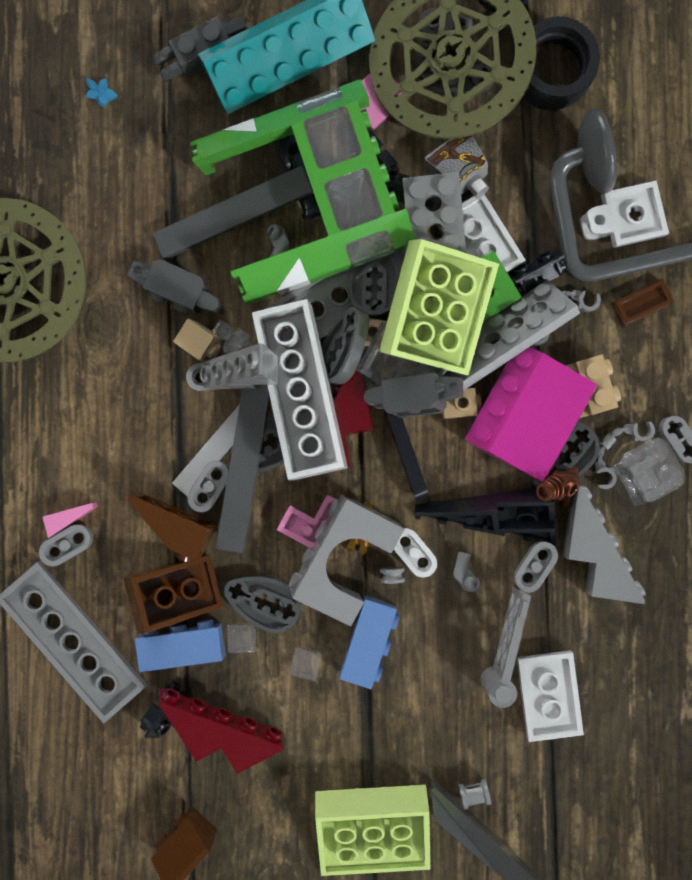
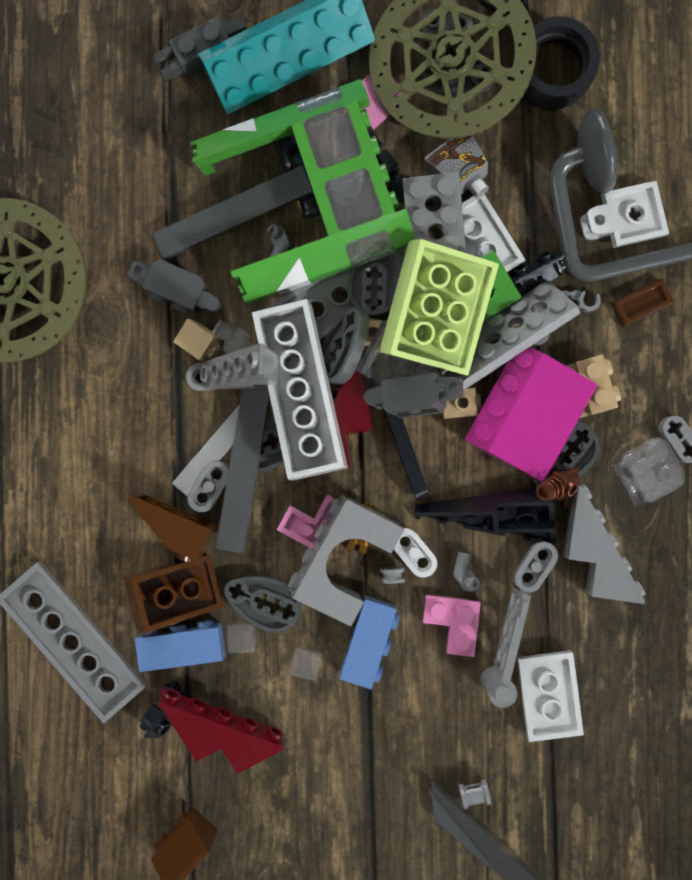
light grey plate [39,524,93,566] -> none
bright pink piece [42,502,98,538] -> none
dark azure plant [85,78,118,108] -> none
yellowish green slope [315,785,430,876] -> none
light grey piece [594,422,655,489] -> none
none -> bright pink plate [422,594,481,657]

